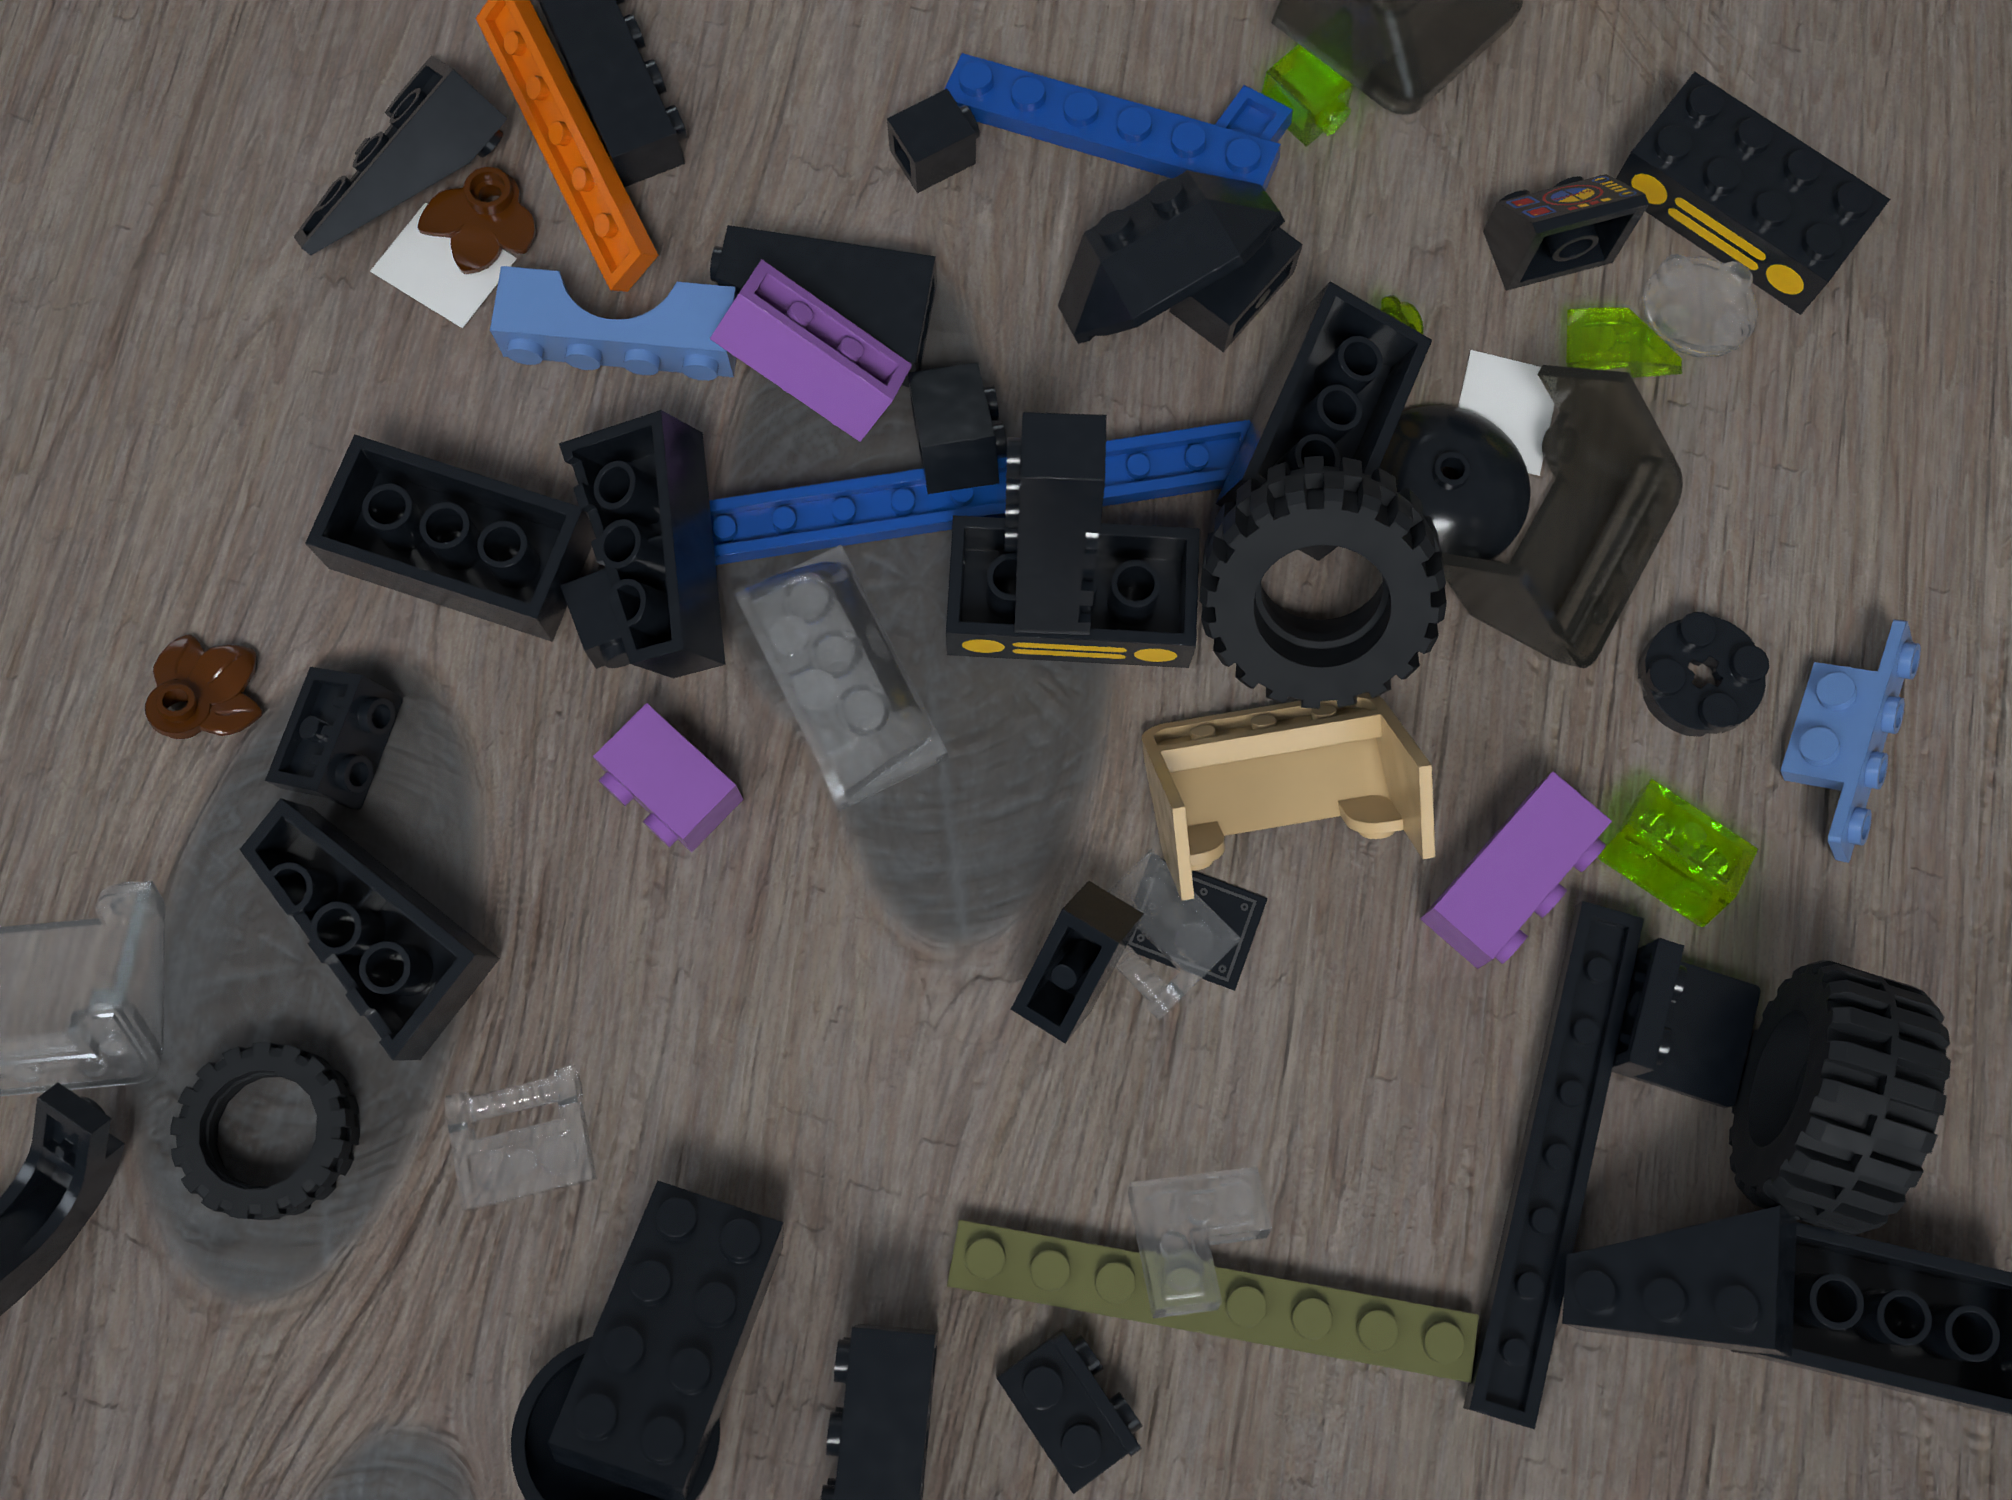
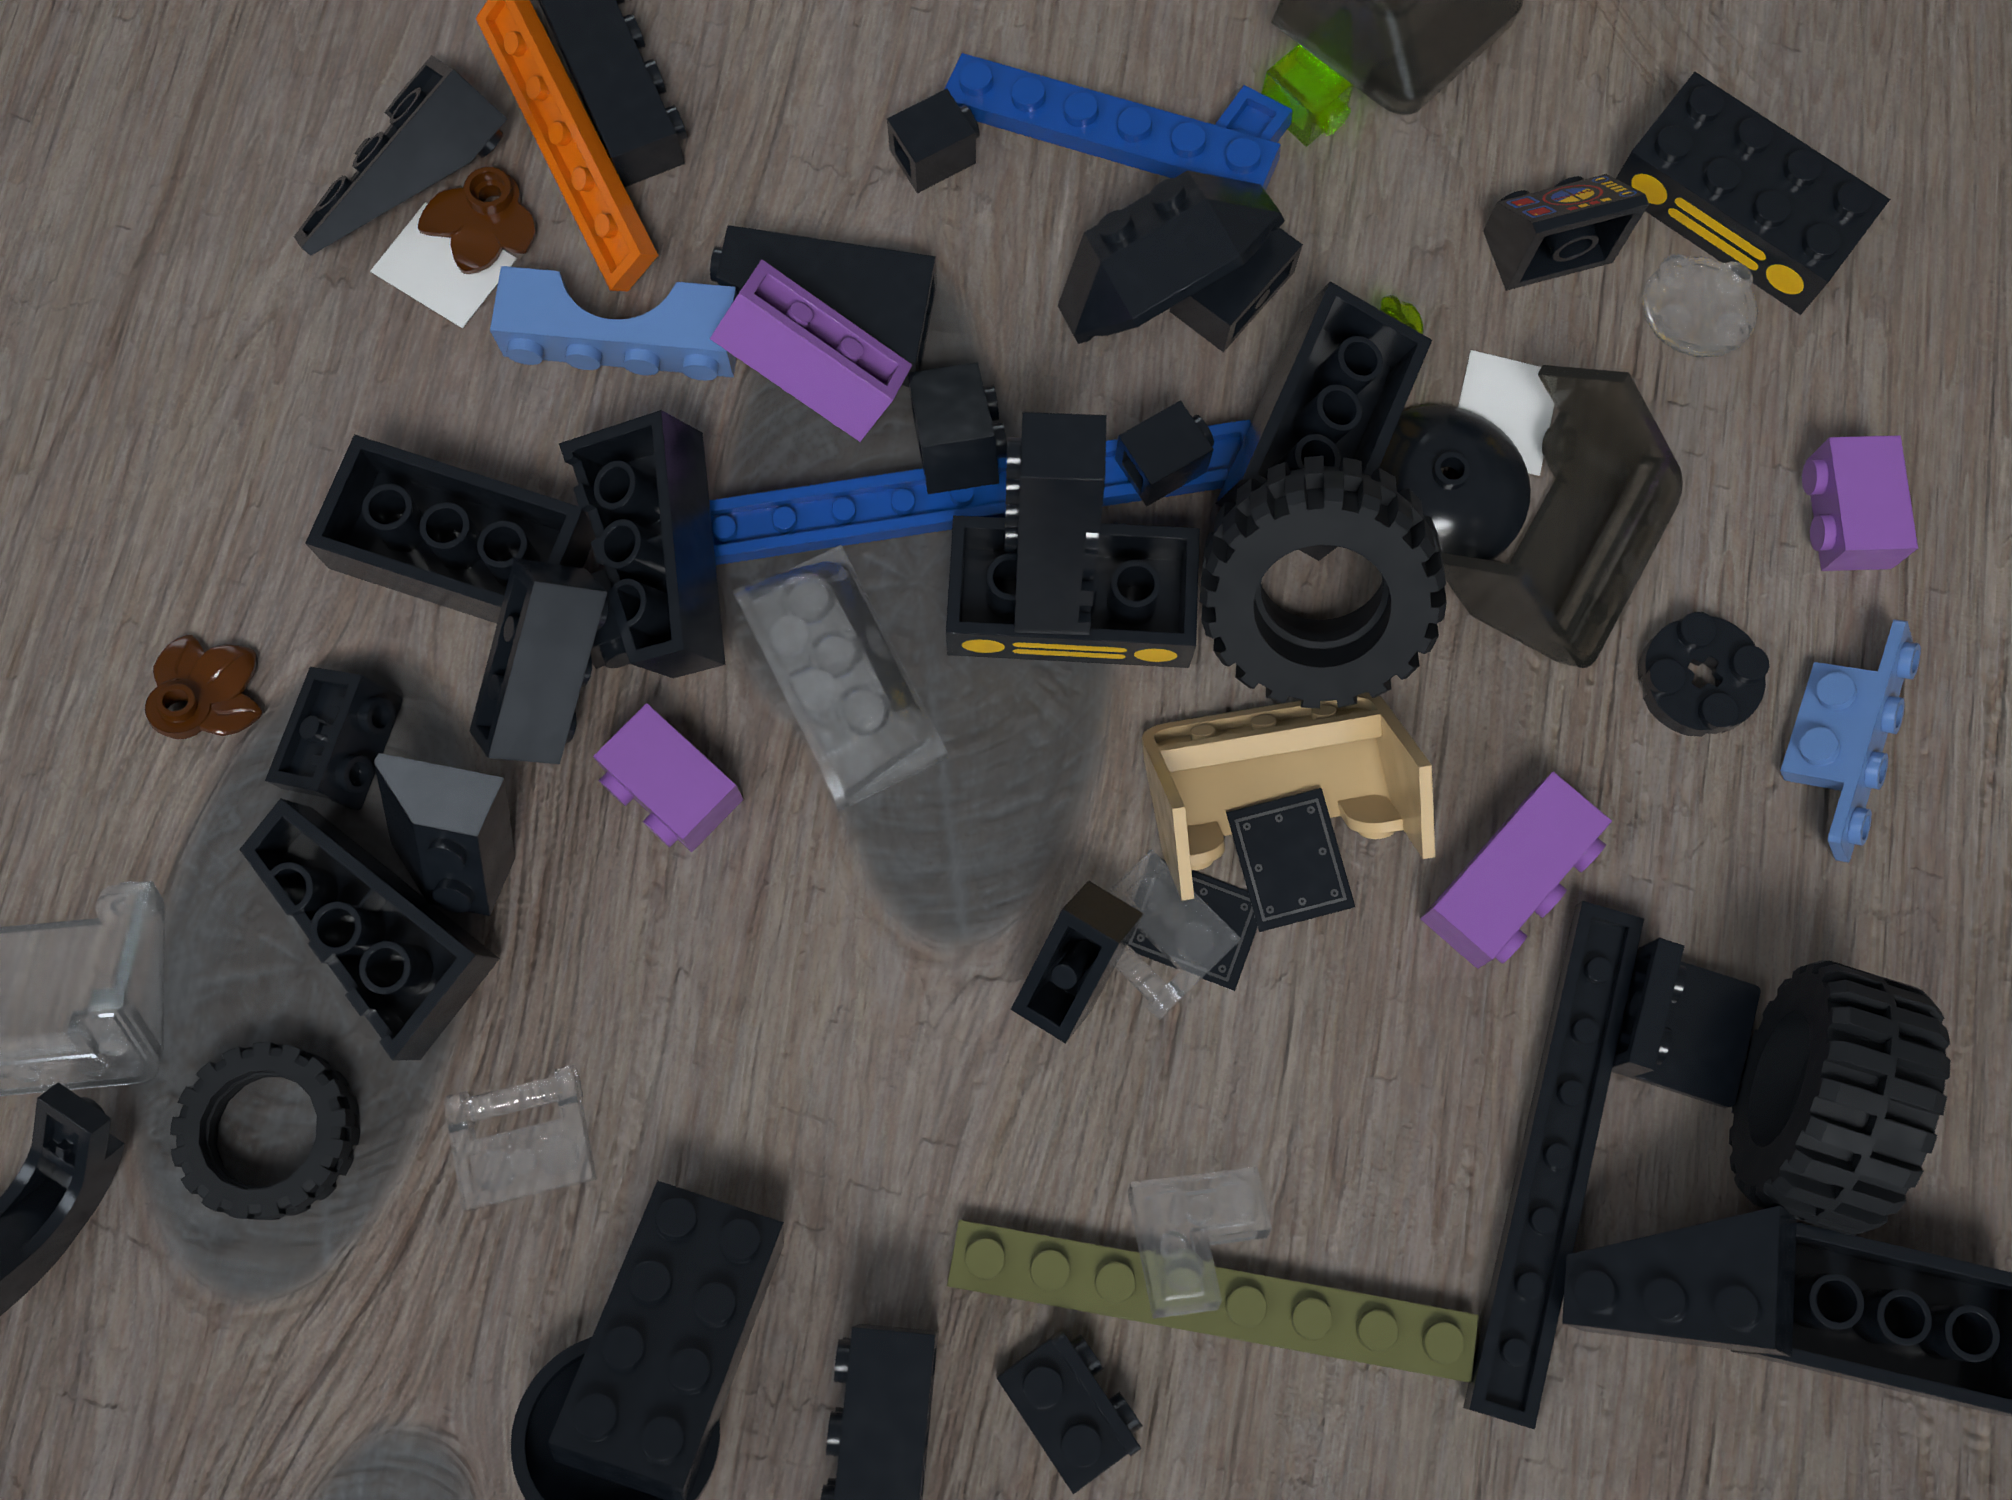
clear neon green slope [1566,307,1683,378] -> none
clear neon green bracket [1598,778,1758,927] -> none
none -> black slope [374,753,515,916]
none -> black brick [469,558,608,764]
none -> black brick [1115,400,1214,507]
none -> black sticker [1226,788,1355,932]
none -> medium lavender brick [1802,436,1918,571]

